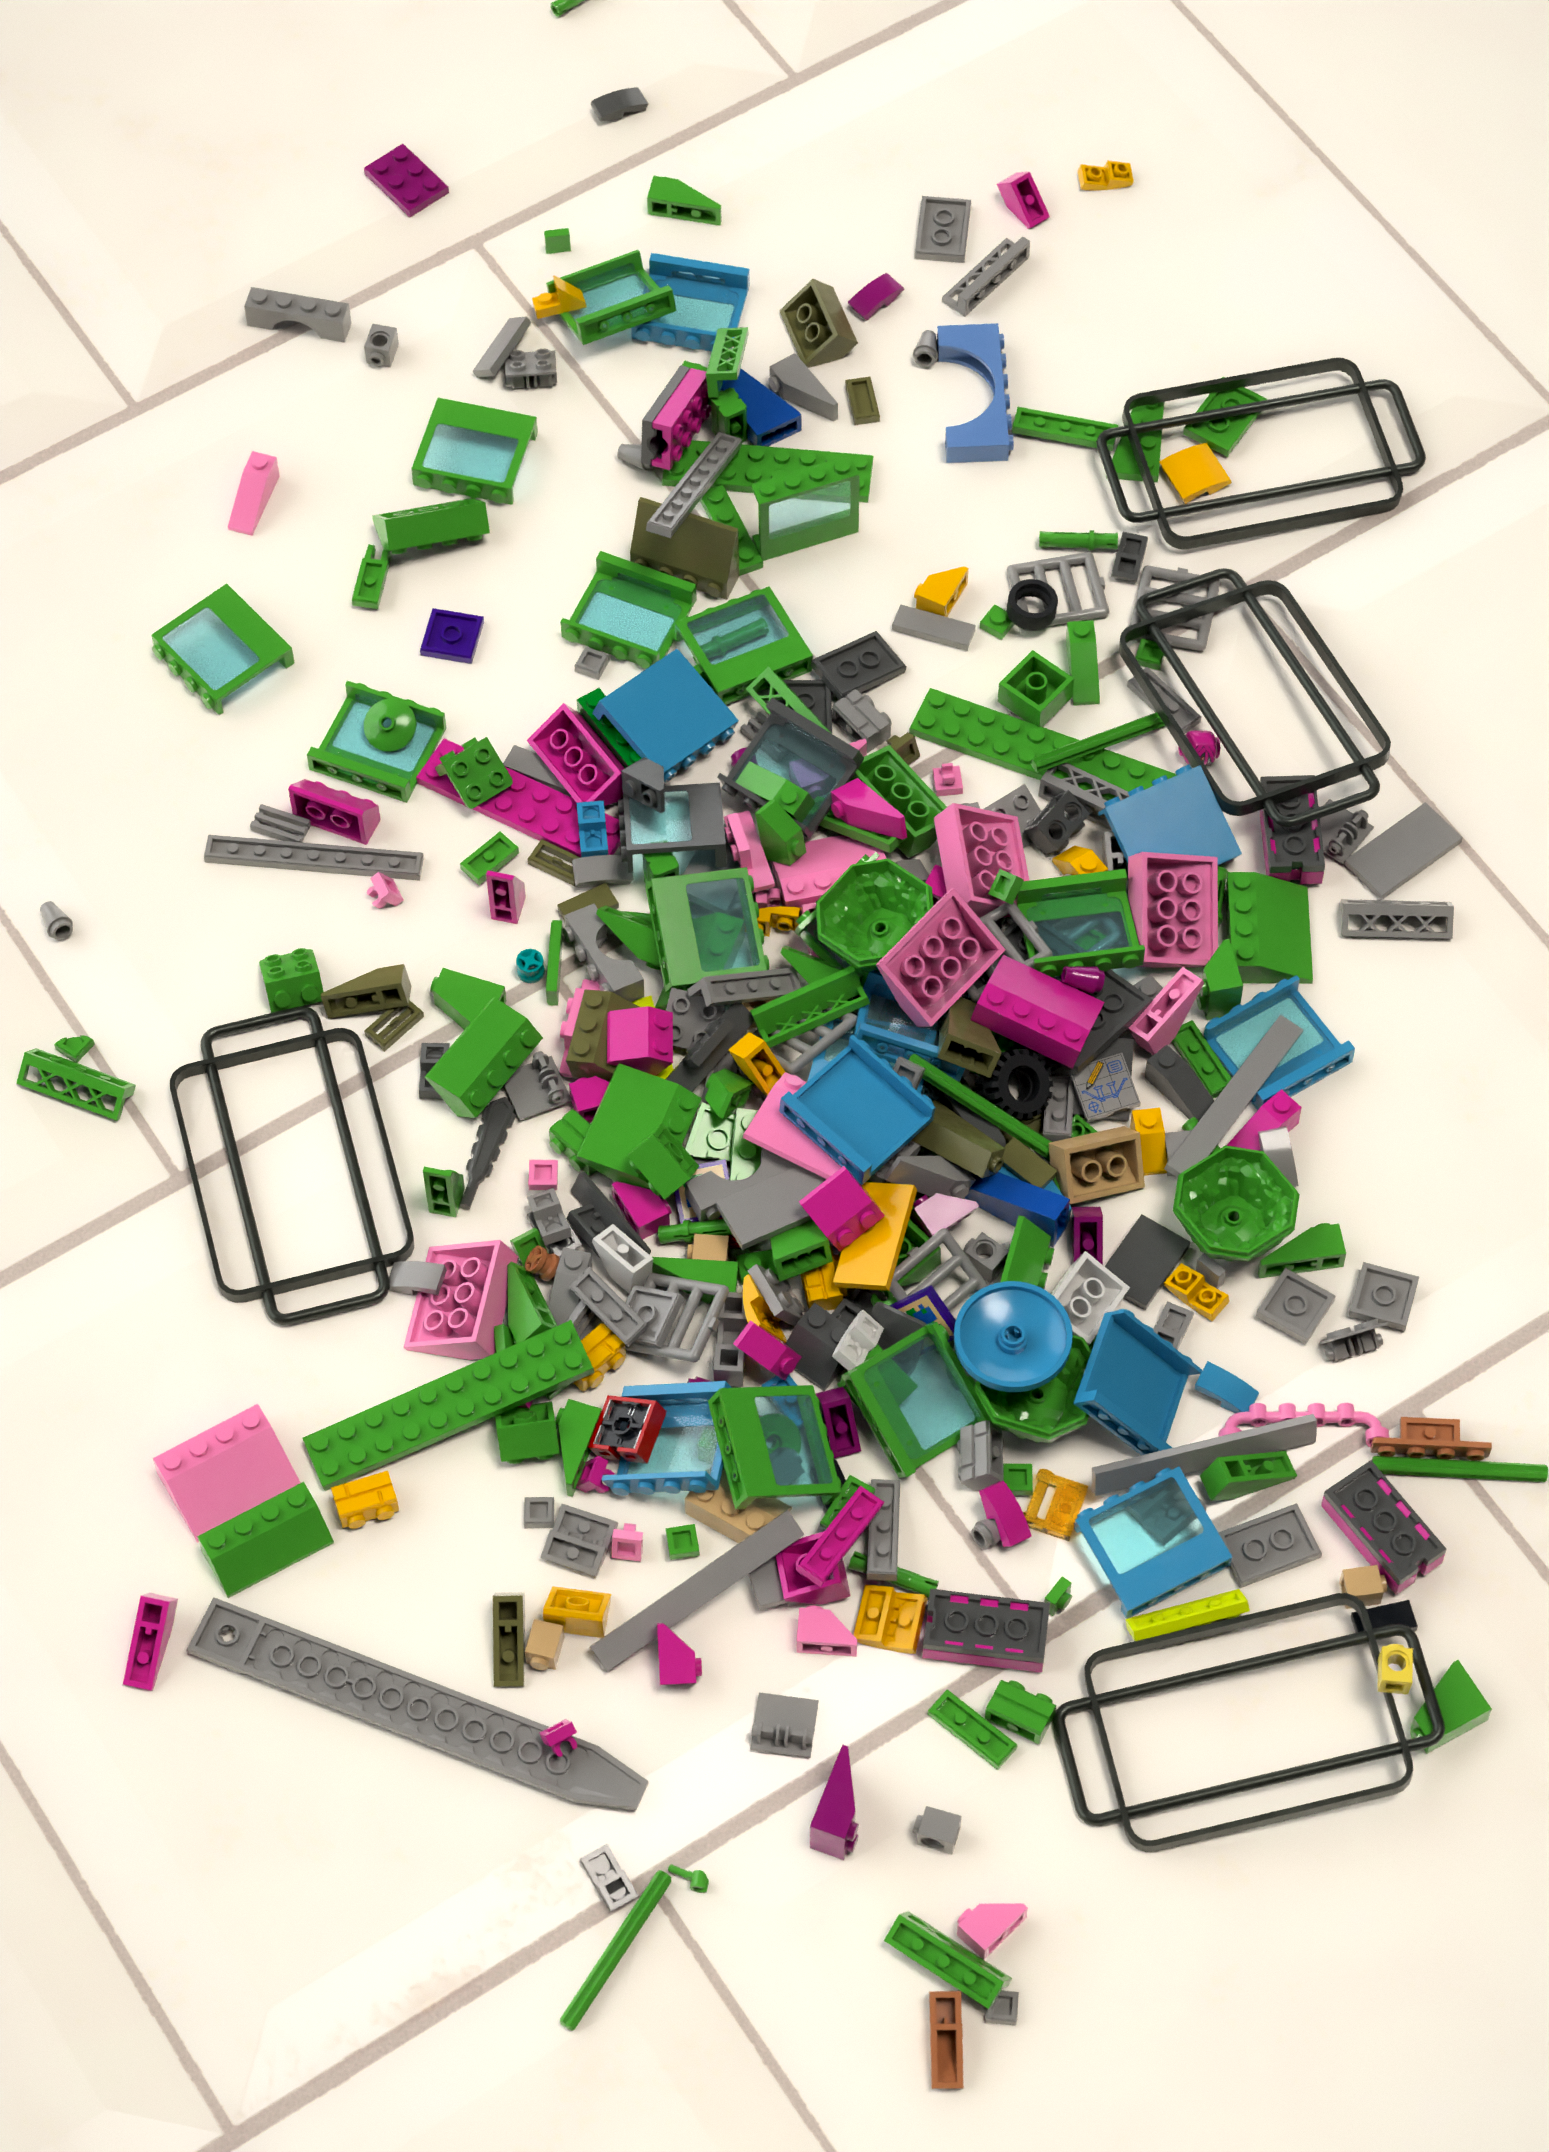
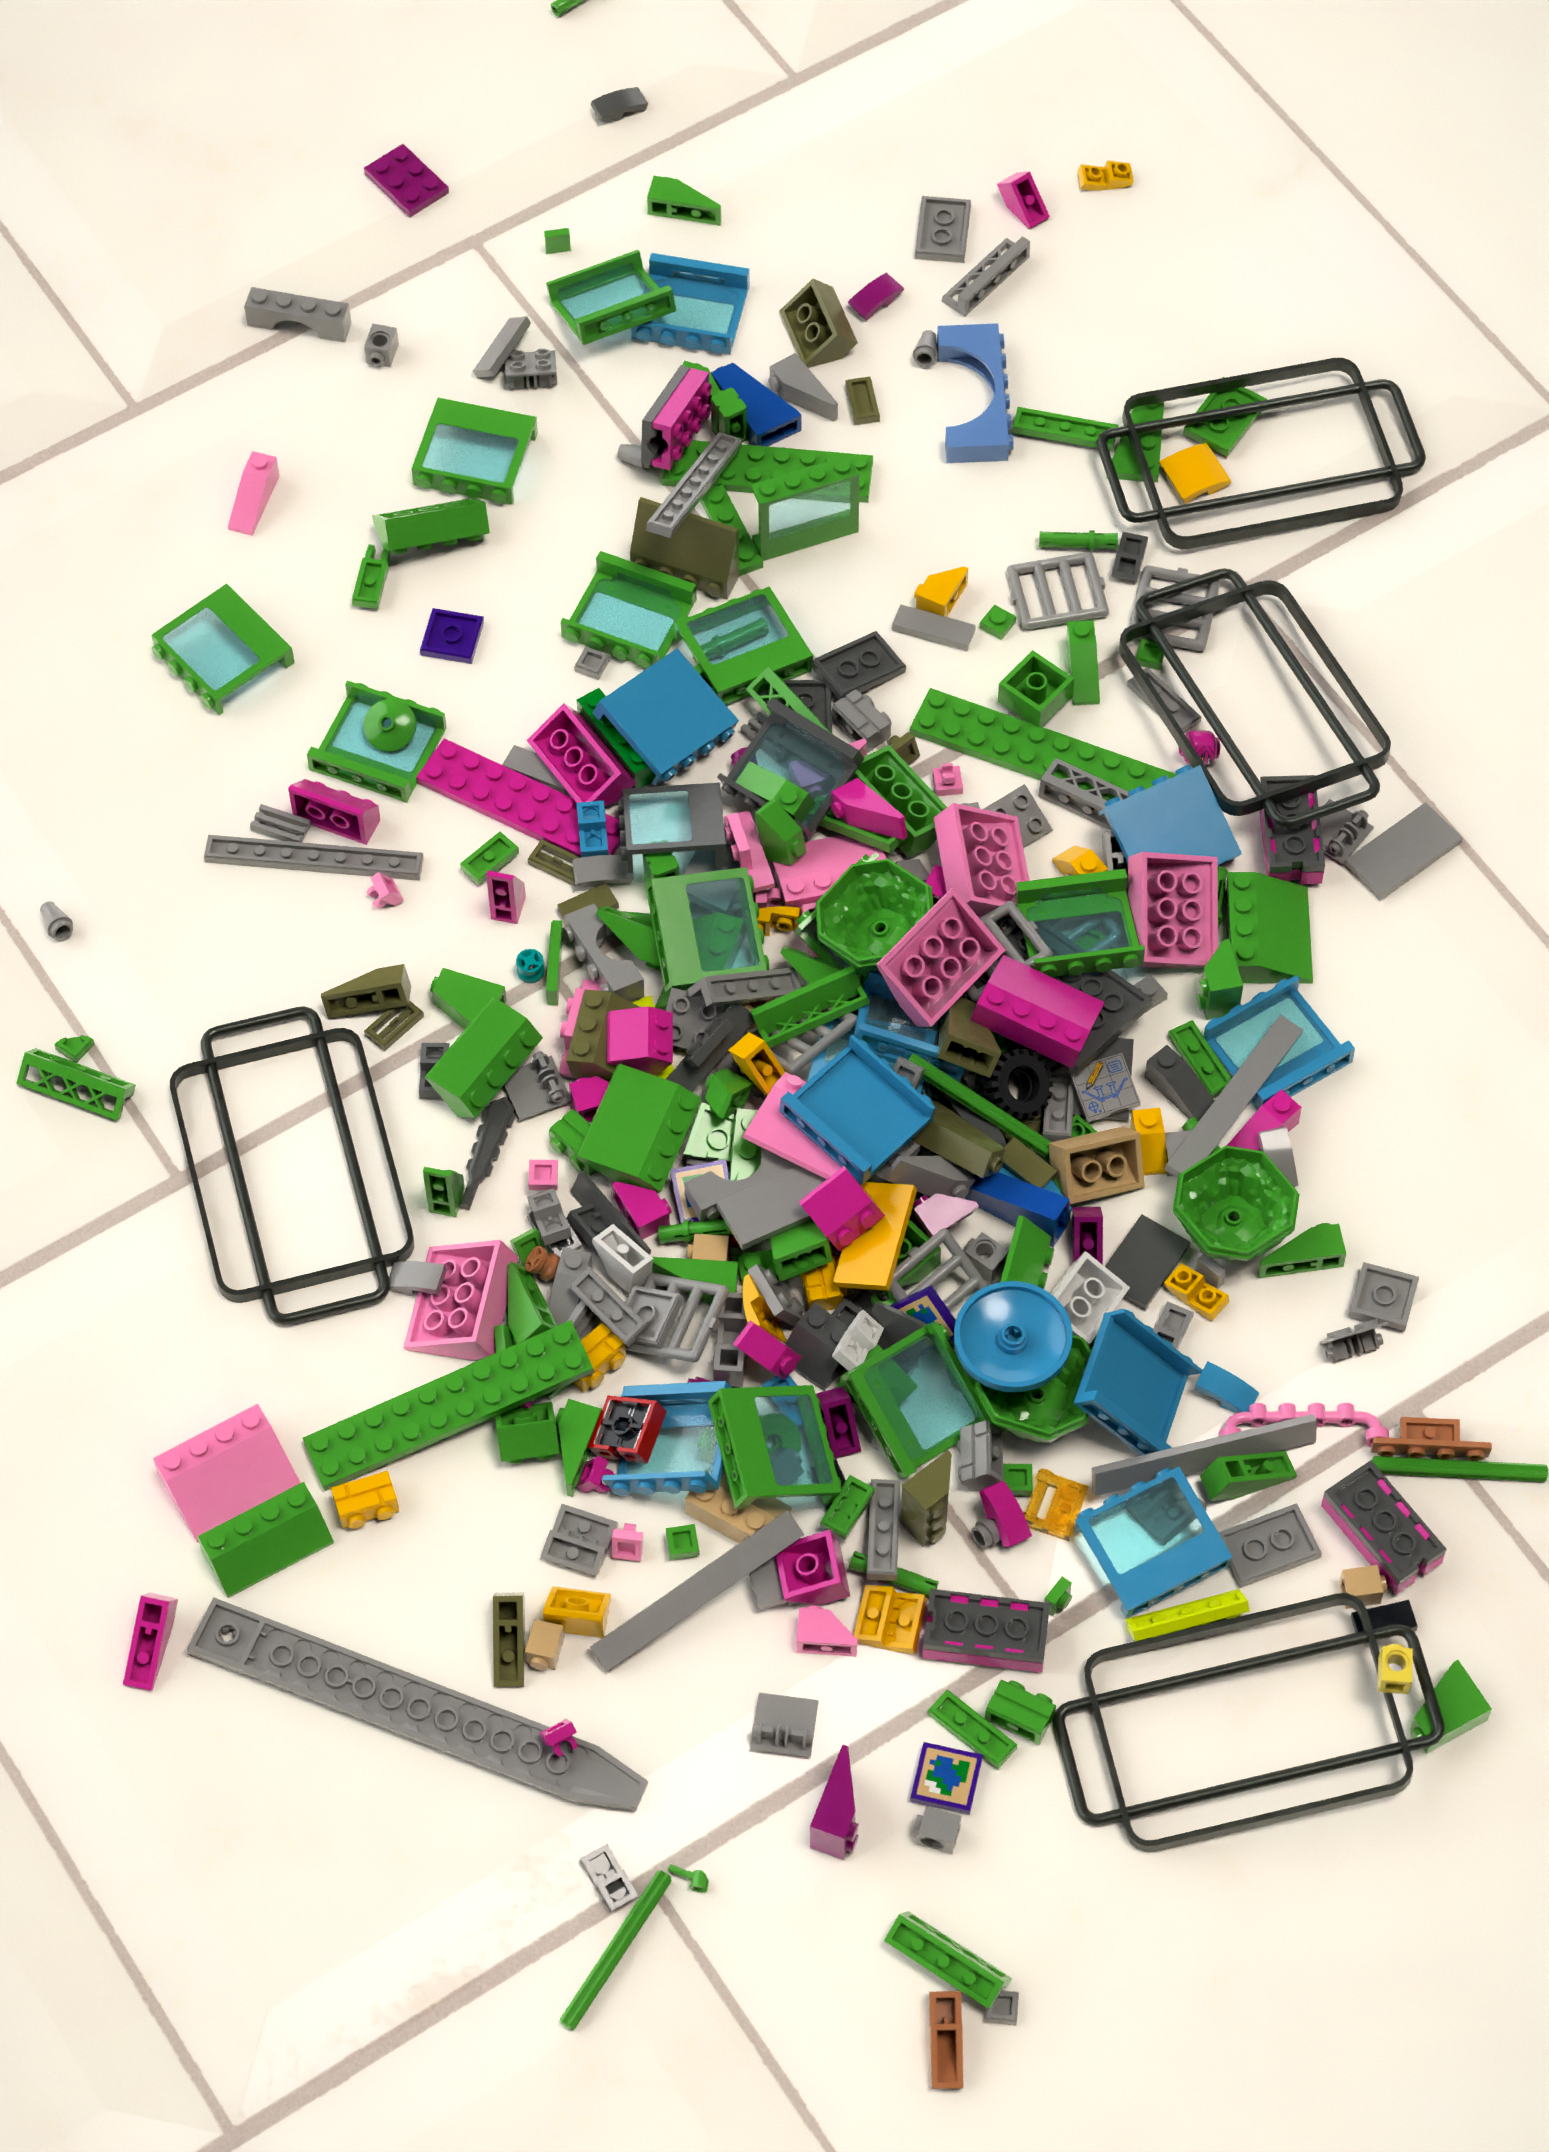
bright green bracket [259,948,324,1013] -> none
bright green bracket [434,737,513,809] -> none
light grey tile [524,1497,555,1528] -> none
yellow slope [532,275,587,319] -> none
dark grey slope [621,757,665,813] -> none
bright green slope [628,1123,699,1200] -> none
dark pink slope [657,1623,702,1685] -> none
bright green fence [706,327,749,398] -> none
dark pink tile [796,1485,885,1587] -> none
bright pink slope [957,1903,1028,1960] -> none
bright green plate [988,869,1024,905] -> none
black tyre [1006,579,1058,631] -> none
dark grey brick [1024,790,1090,855] -> none
bright green axle [1031,712,1165,772] -> none
magenta cone [1061,966,1105,994] -> none
bright pink slope [1128,967,1204,1055] -> none
light grey plate [1256,1268,1336,1344] -> none
light grey fence [1340,899,1454,939] -> none
none -> olive slope [901,1450,952,1547]
none -> tile [910,1742,983,1815]

